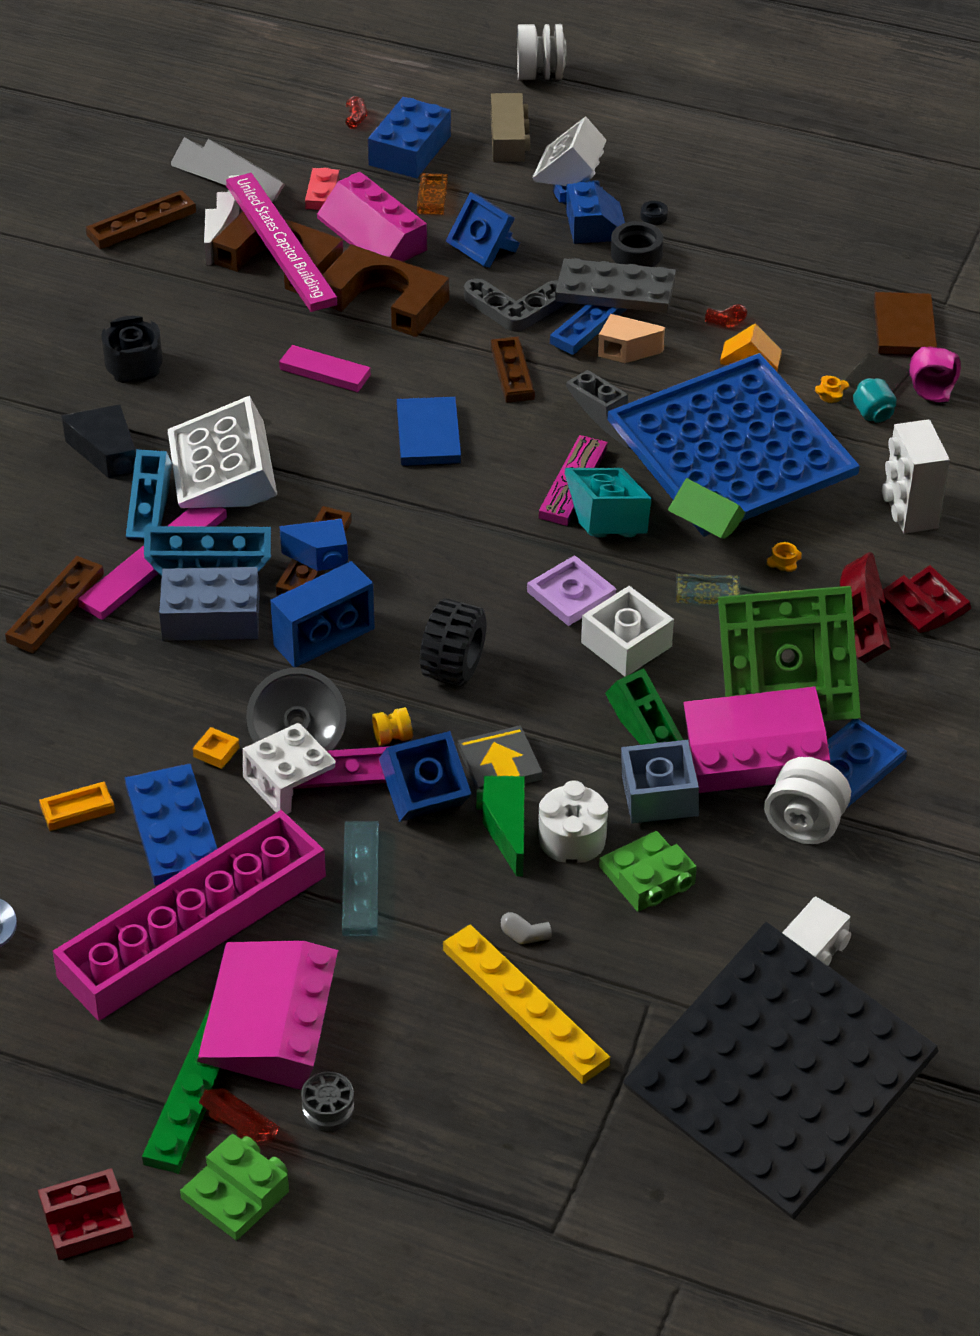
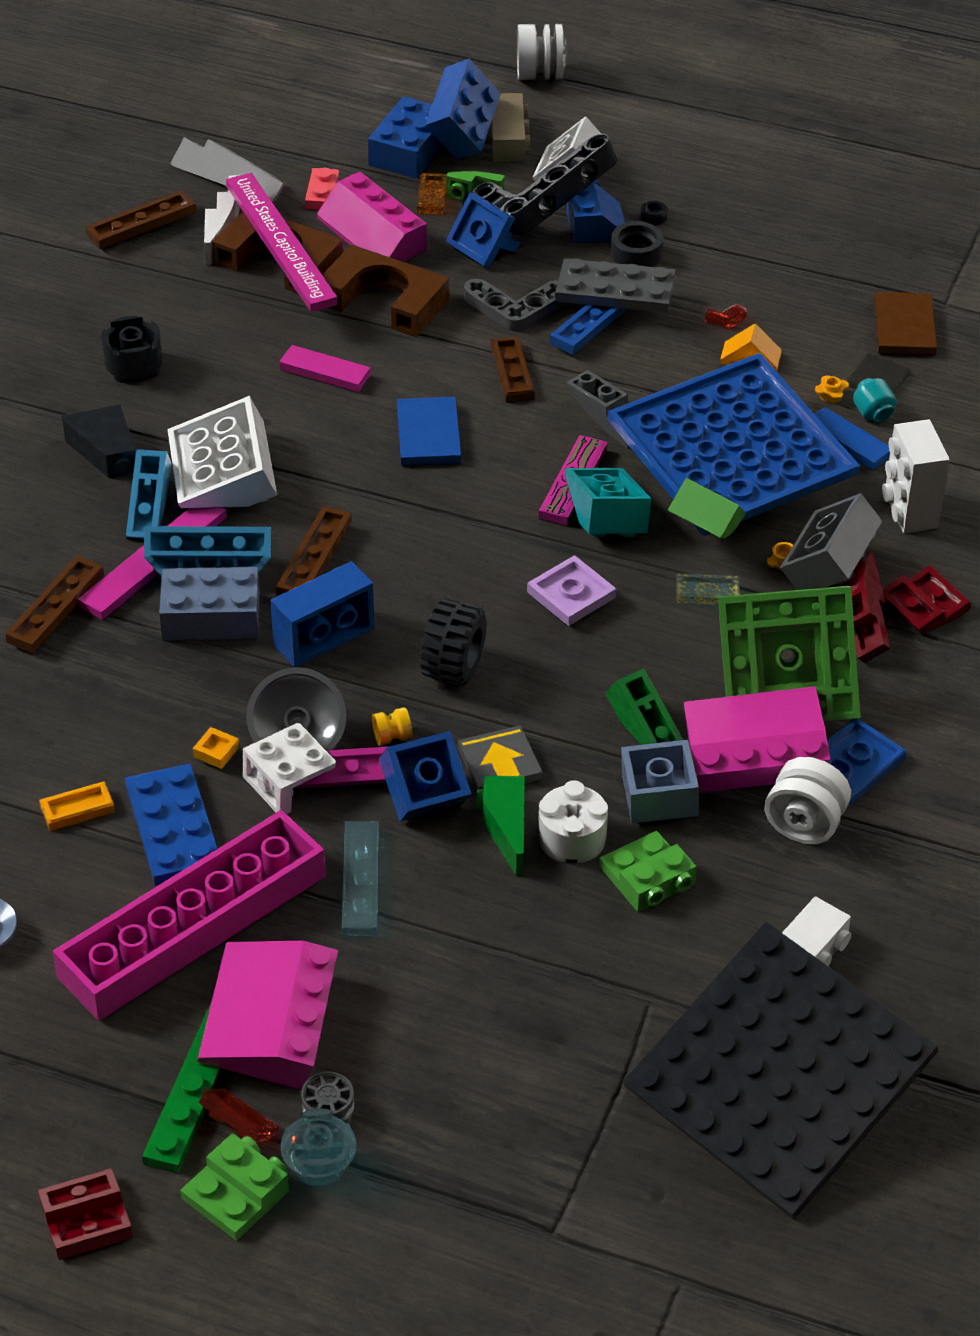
blue slope [279,519,348,571] -> none
clear red arm [345,96,368,129] -> none
yellow plate [443,924,610,1084] -> none
light grey arm [500,912,552,944] -> none
white brick [581,586,674,677] -> none
light nougat slope [598,314,665,363] -> none
dark pink piece [909,347,961,402] -> none
none -> clear light blue cone [280,1109,357,1186]
none -> blue brick [425,58,501,160]
none -> bright green slope [446,171,505,202]
none -> black beam [473,134,618,235]
none -> dark grey brick [780,493,882,590]
none -> blue tile [815,407,890,470]

